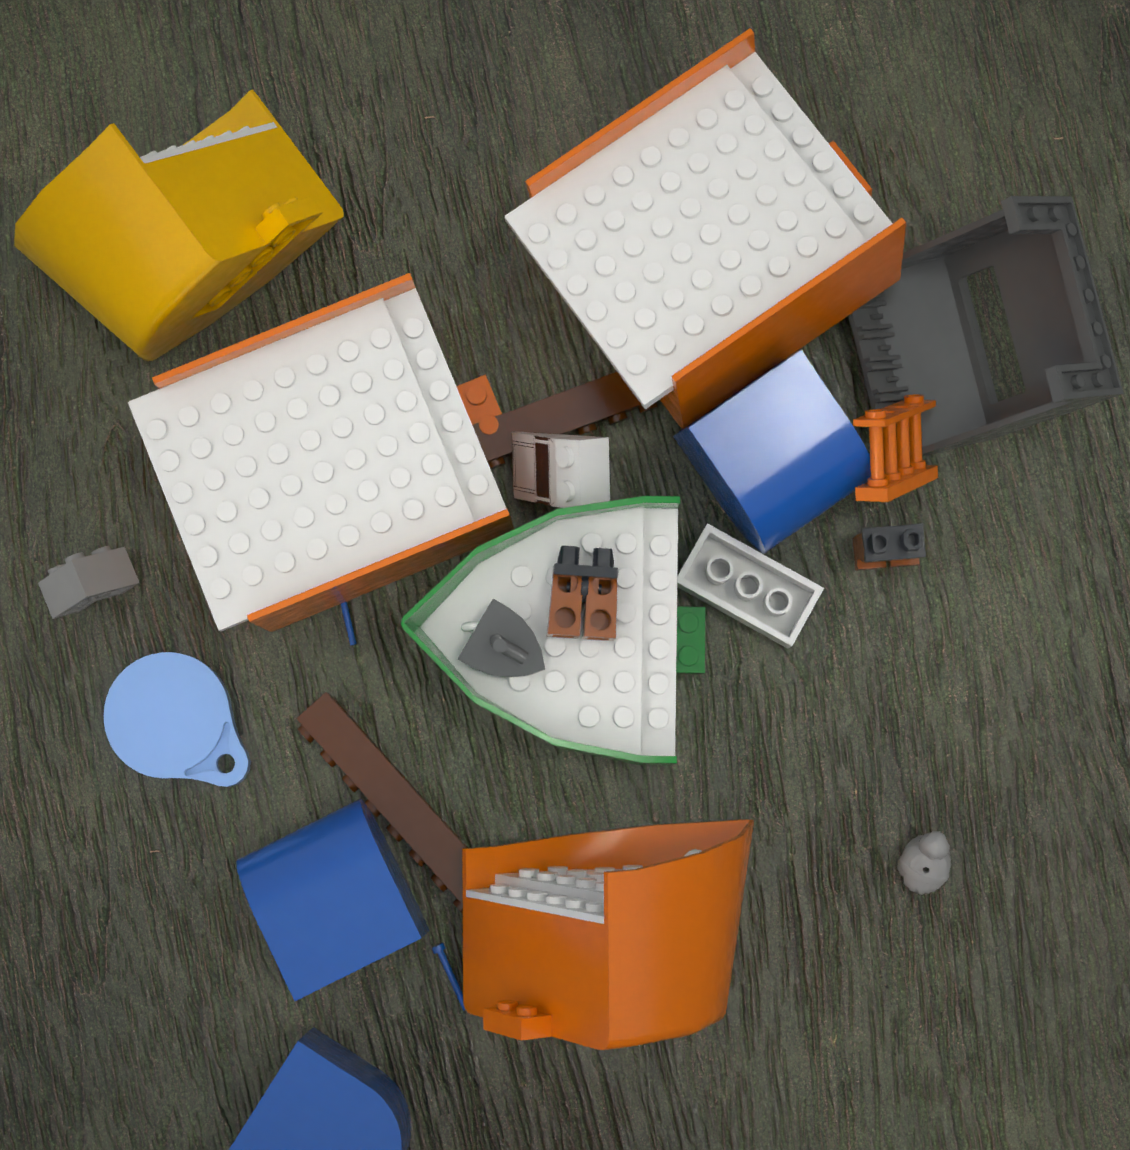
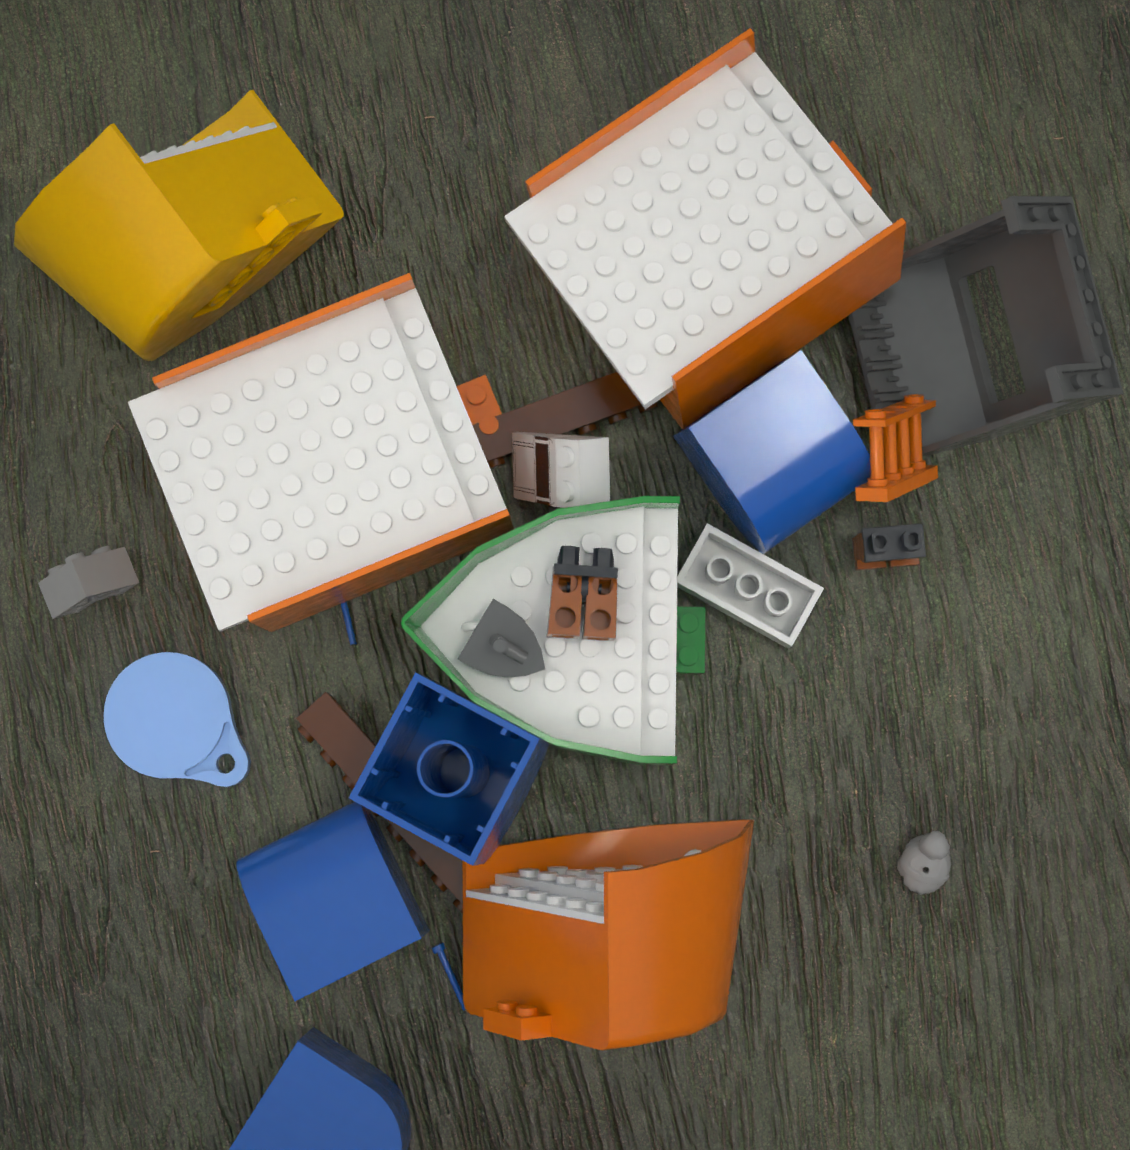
none -> blue brick [349,672,549,866]

